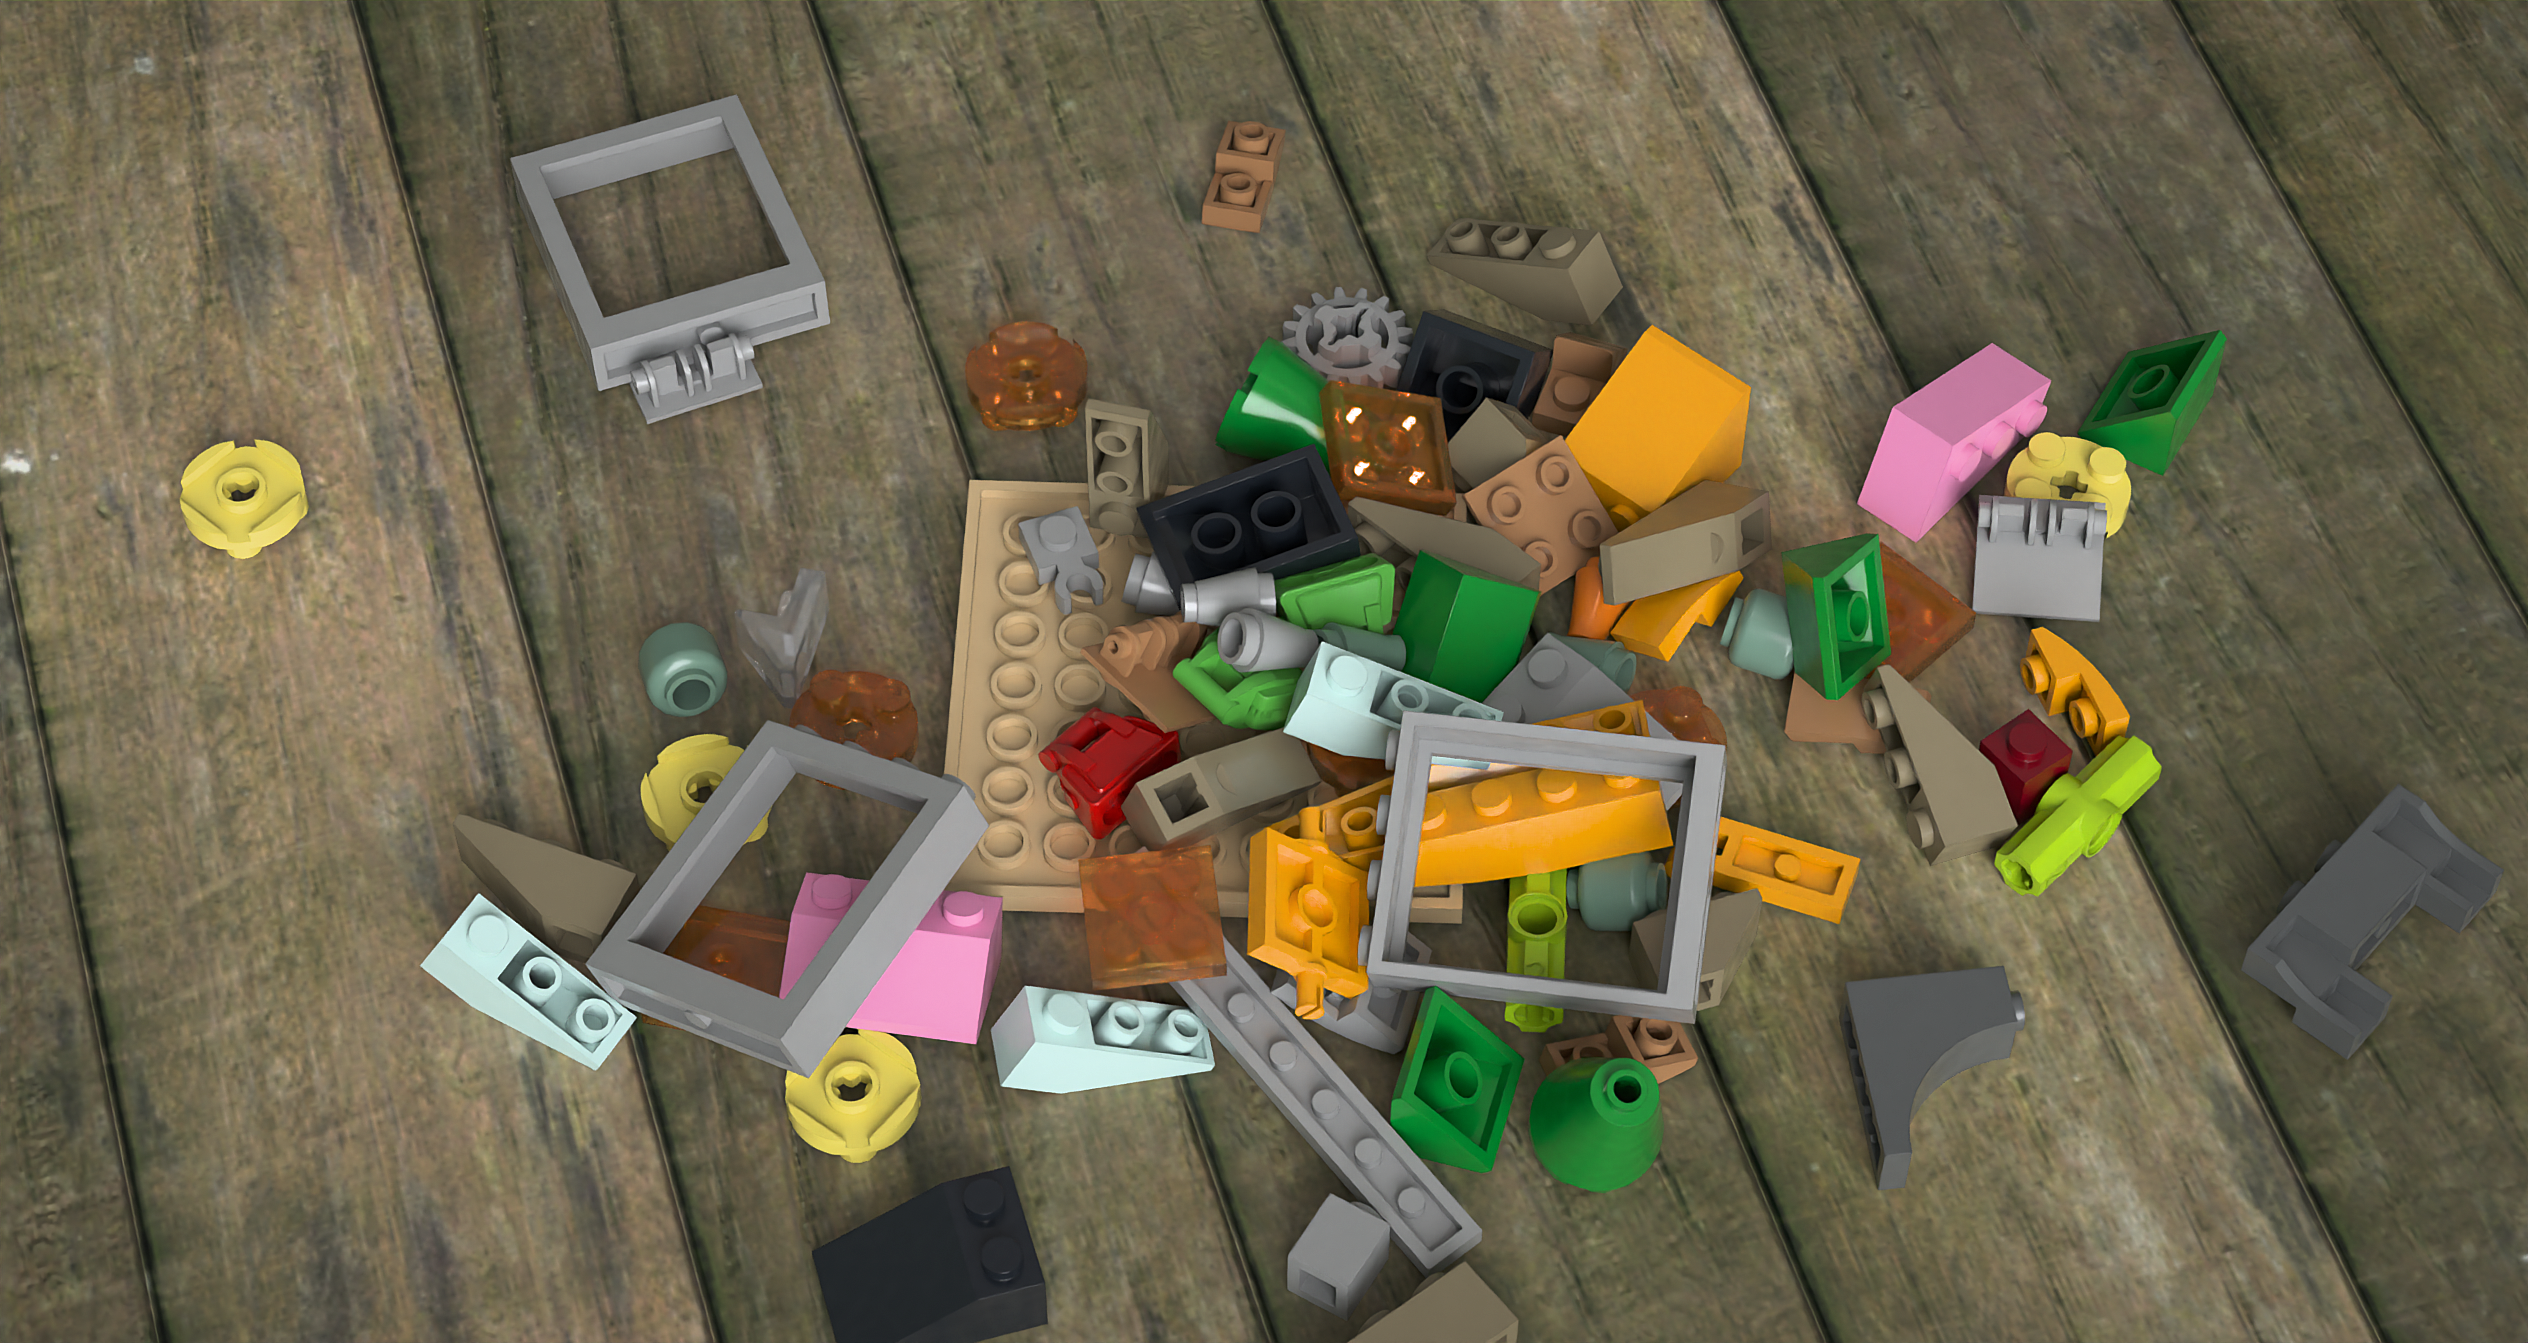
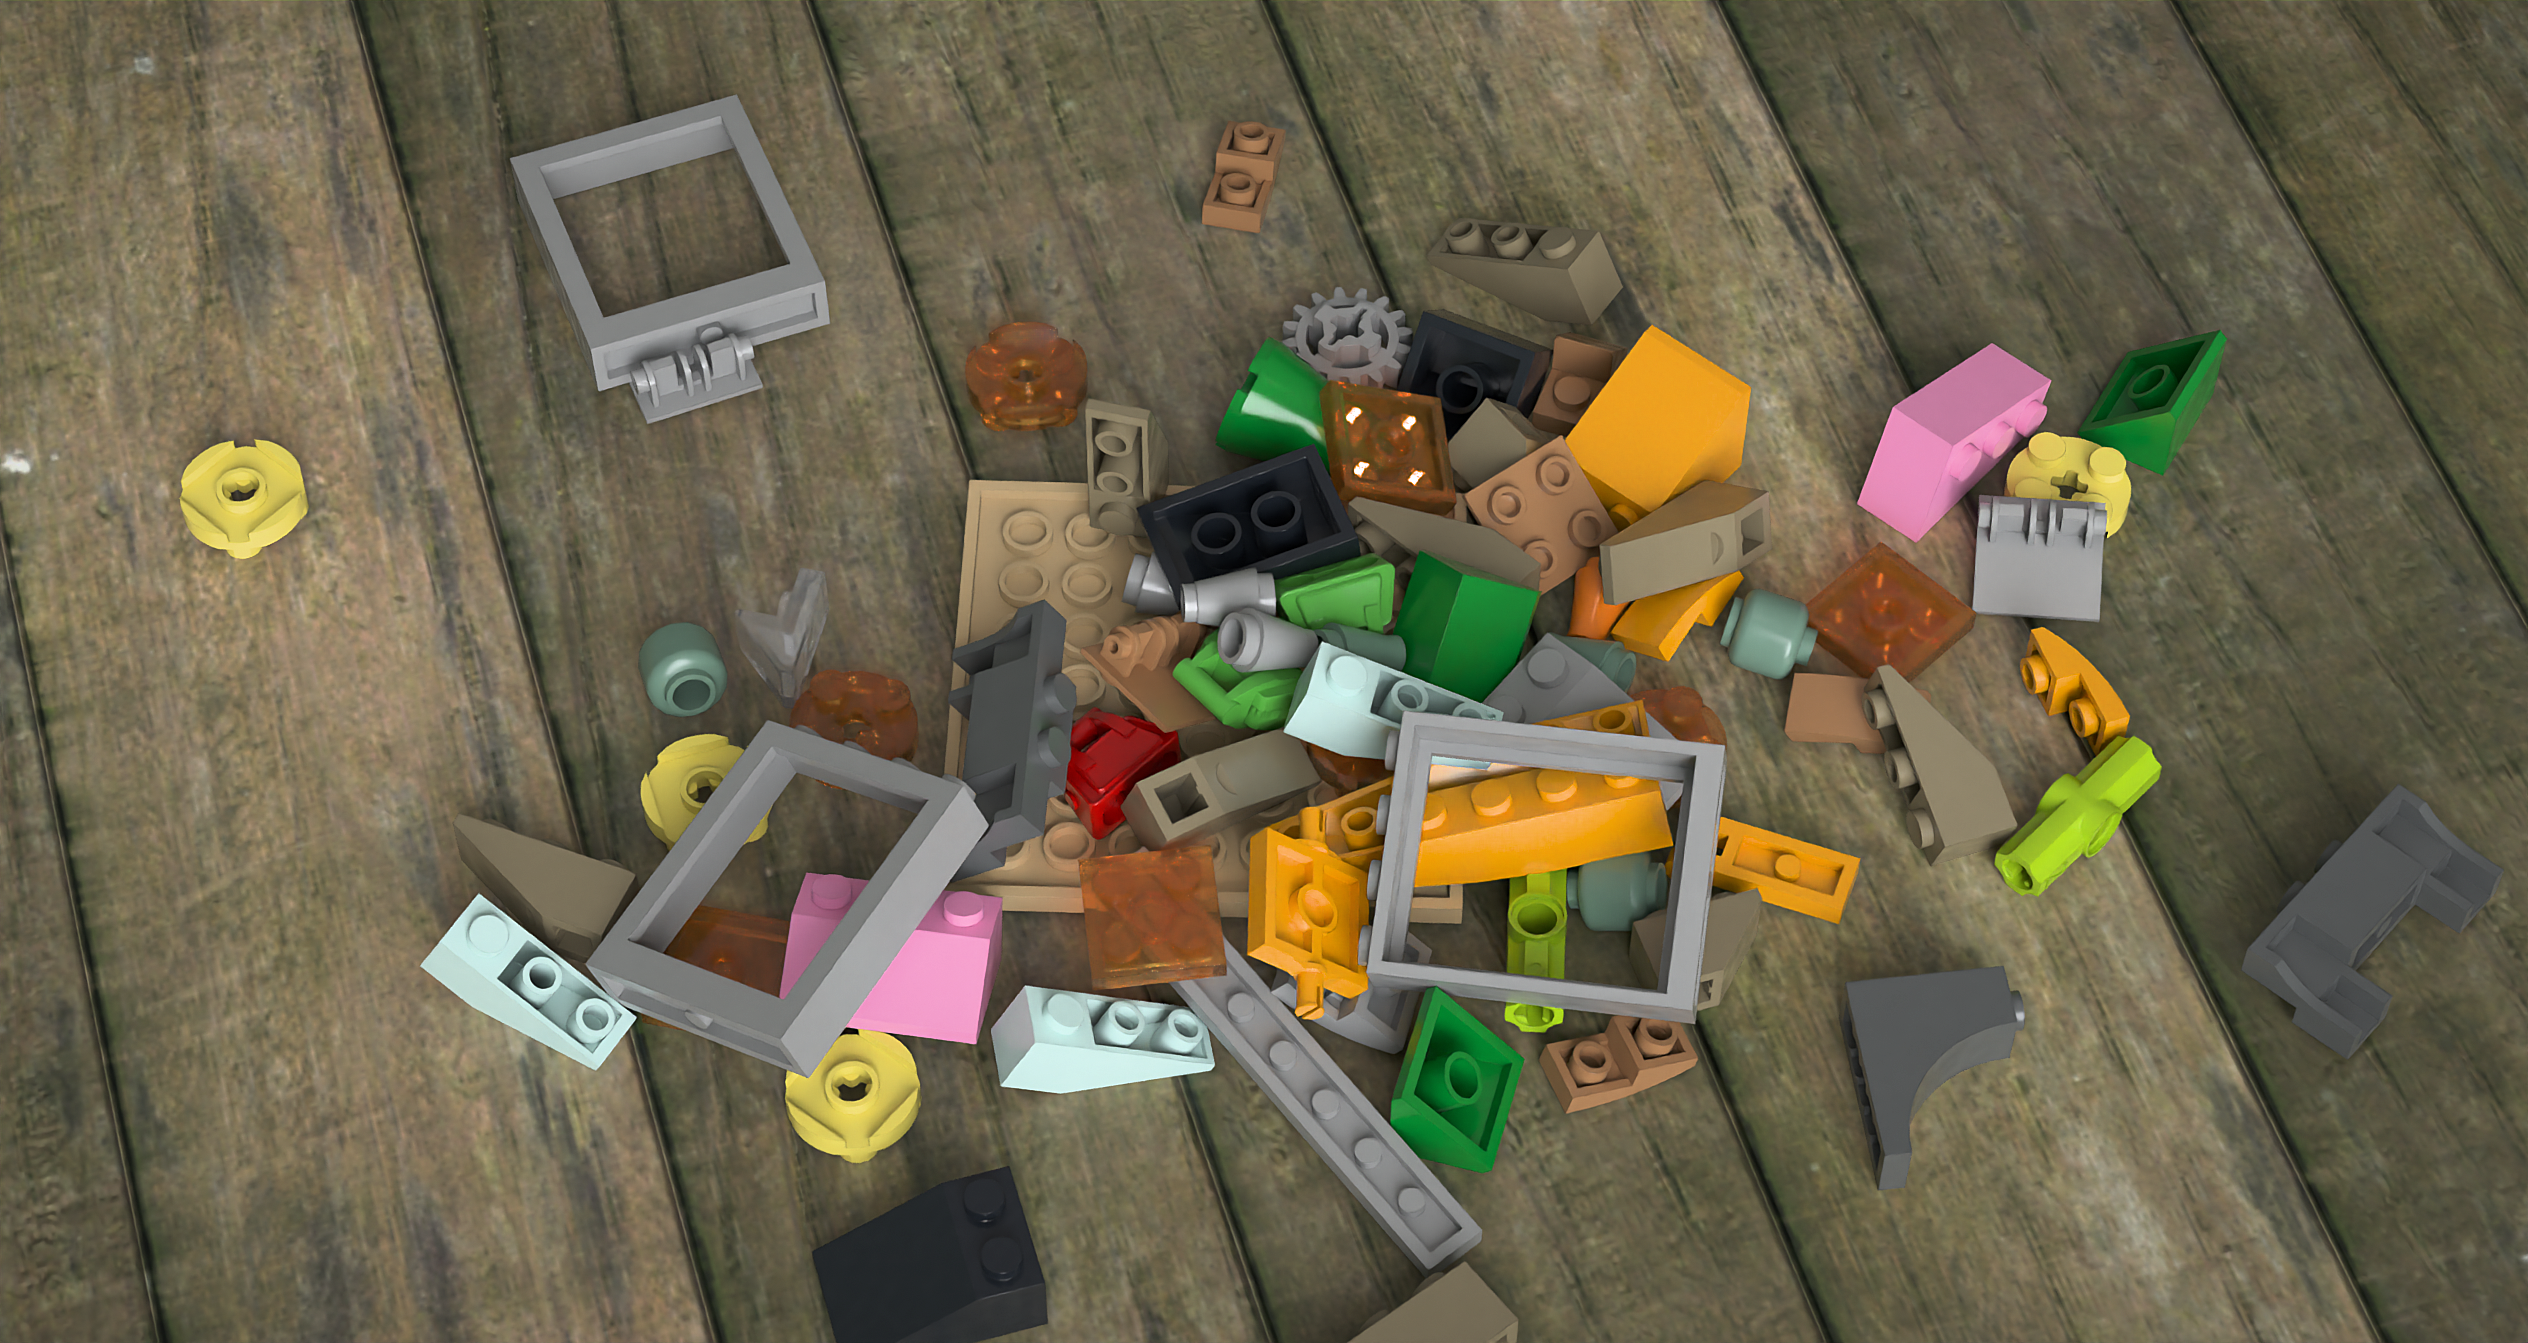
light grey plate [1018,506,1103,615] -> none
light grey brick [1287,1193,1390,1321] -> none
green cone [1528,1057,1664,1193] -> none
green slope [1781,533,1891,700] -> none
dark red brick [1979,709,2073,825] -> none
none -> dark grey bracket [948,599,1077,883]

